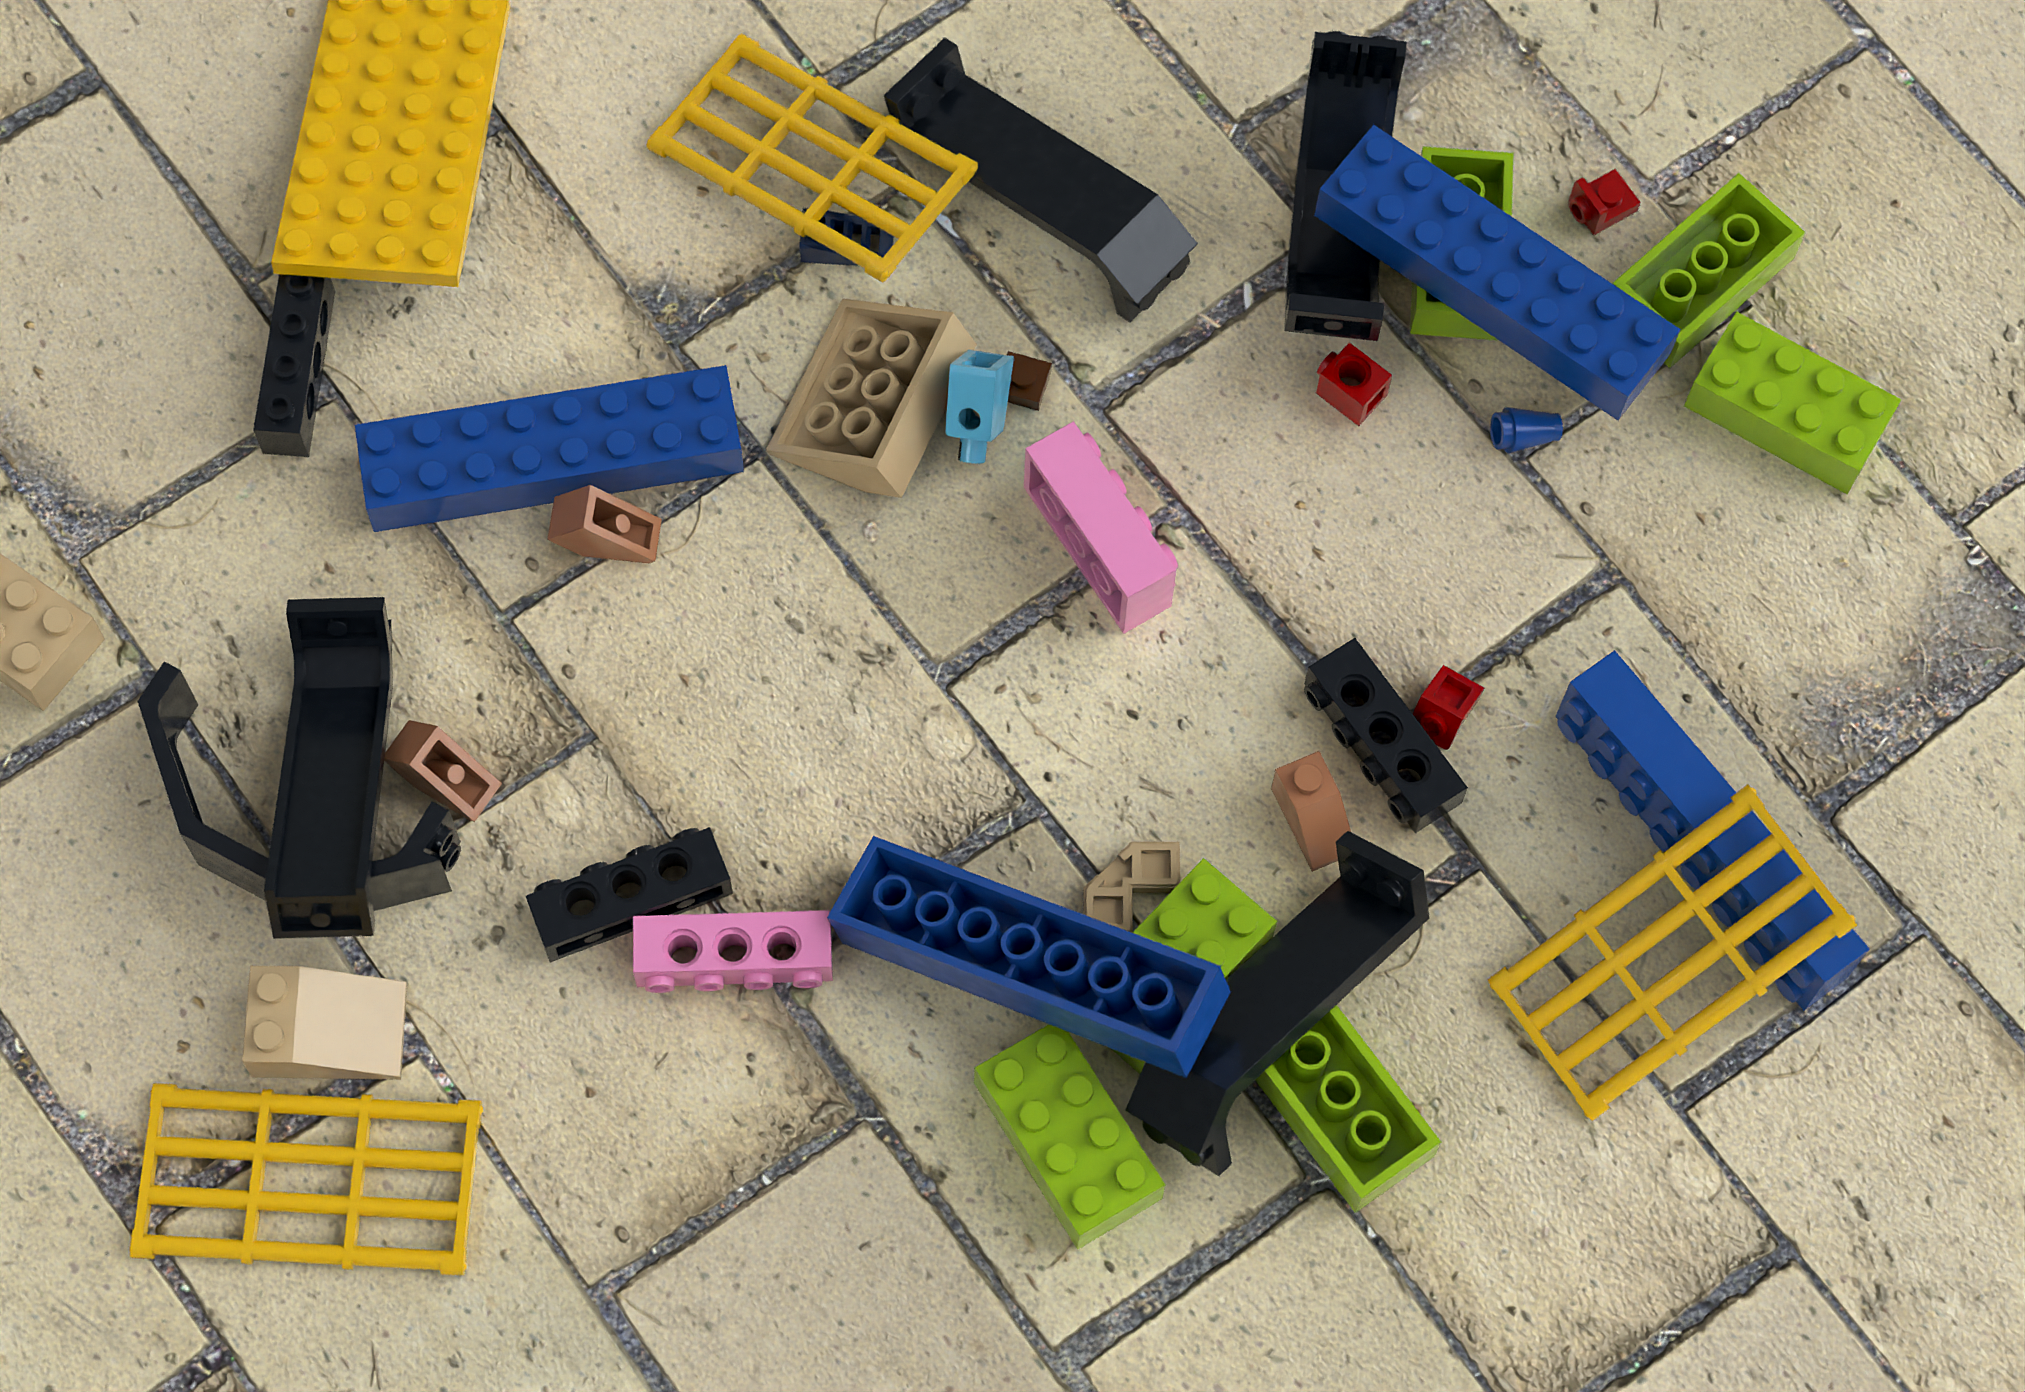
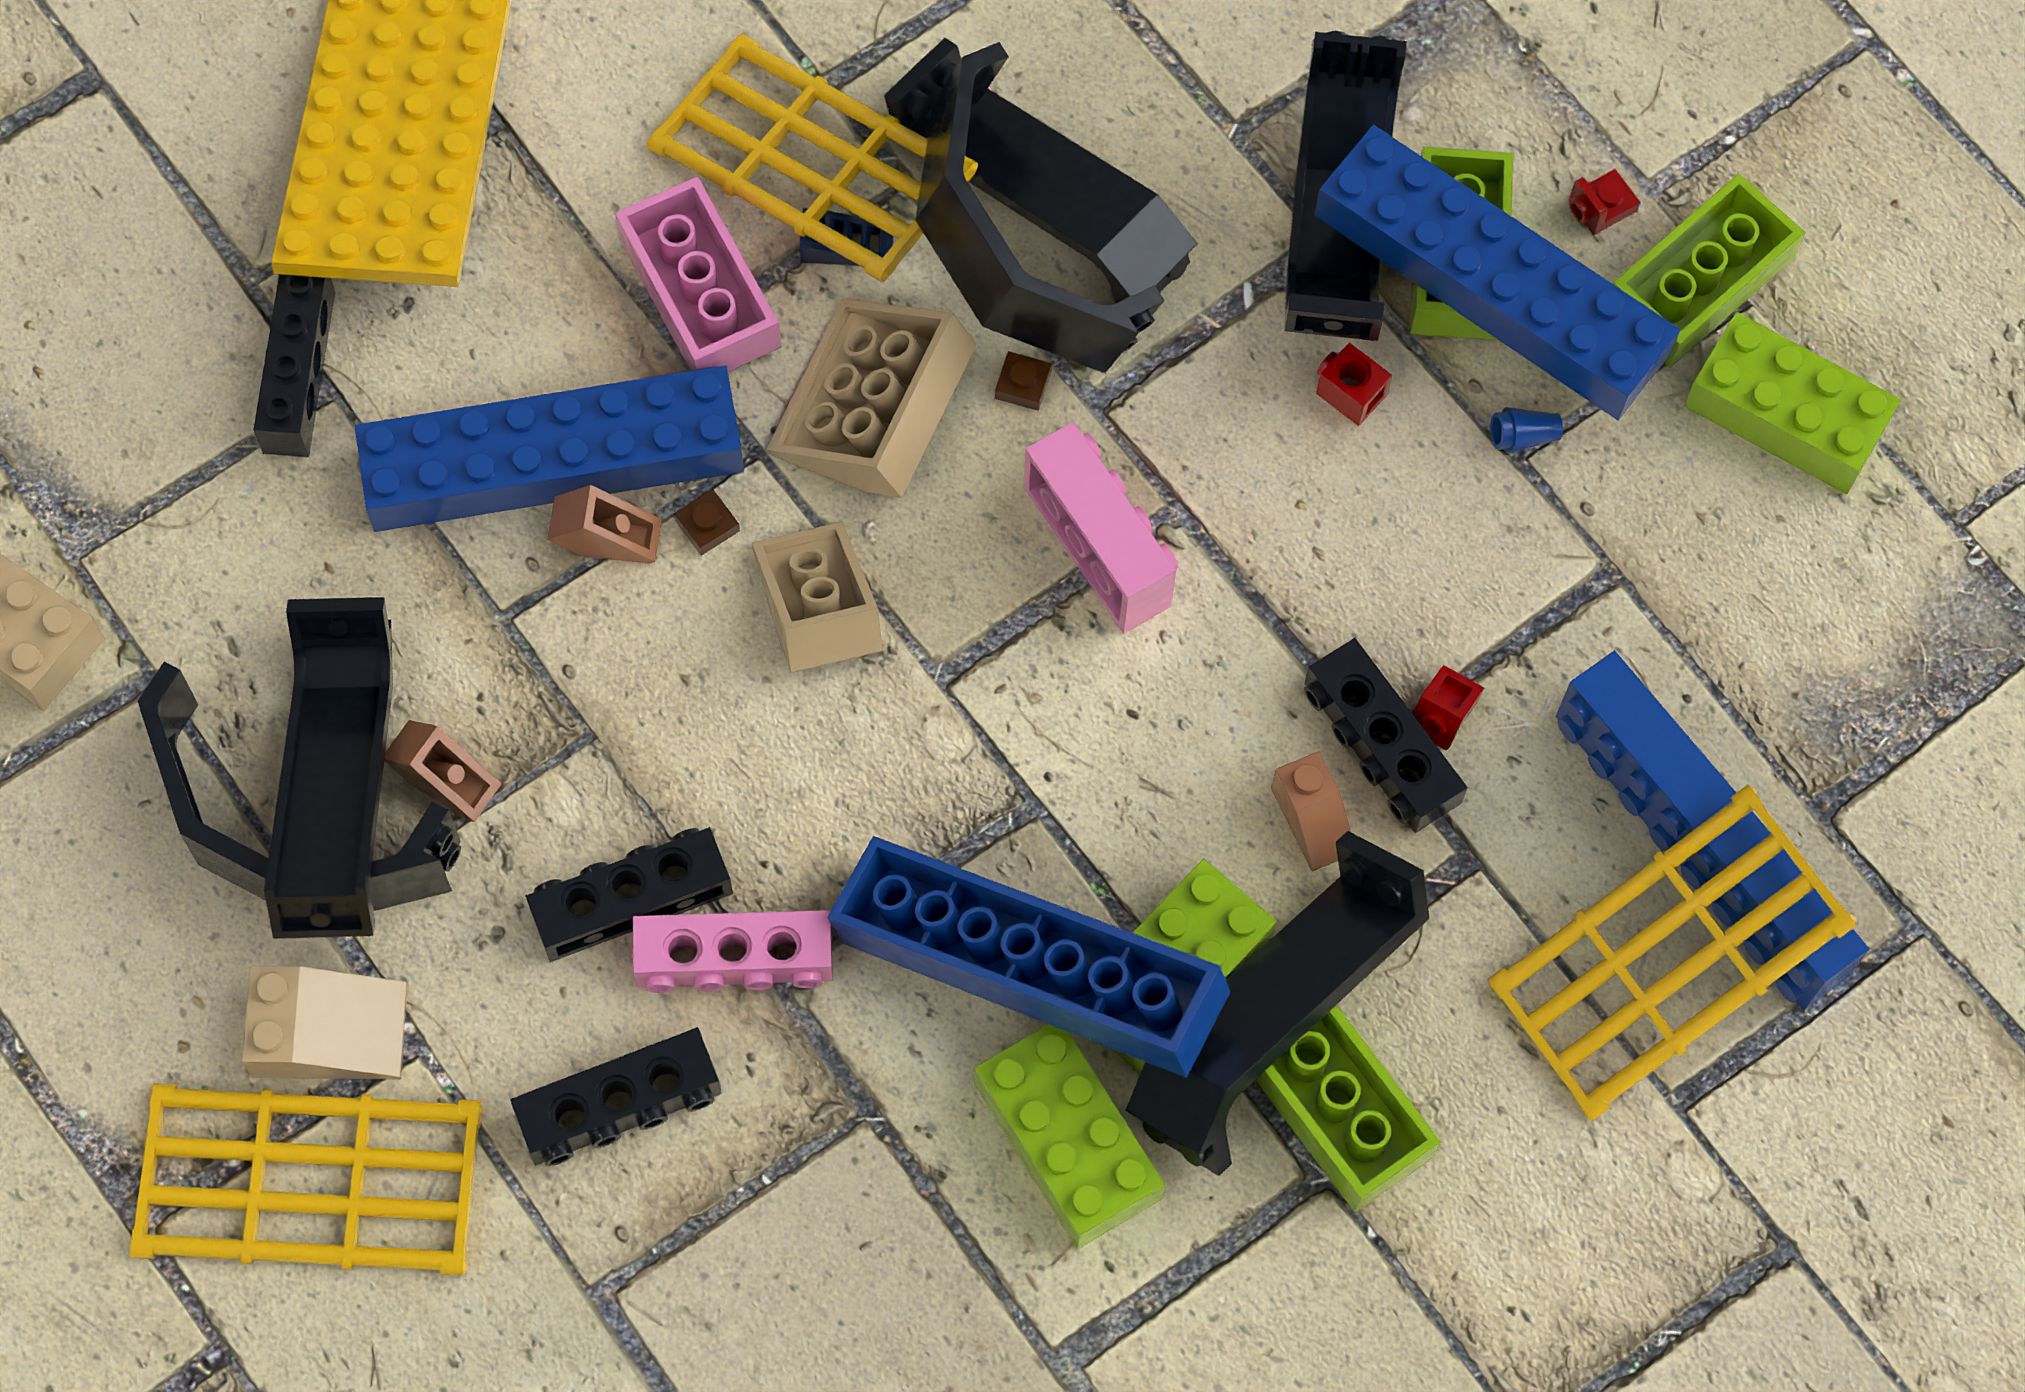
medium azure torso [945,350,1014,464] -> none
tan tile [1083,842,1180,933] -> none
none -> black brick [510,1027,722,1166]
none -> bright pink brick [615,176,781,371]
none -> reddish brown plate [674,489,740,556]
none -> tan slope [752,522,883,673]
none -> black panel [915,42,1165,373]

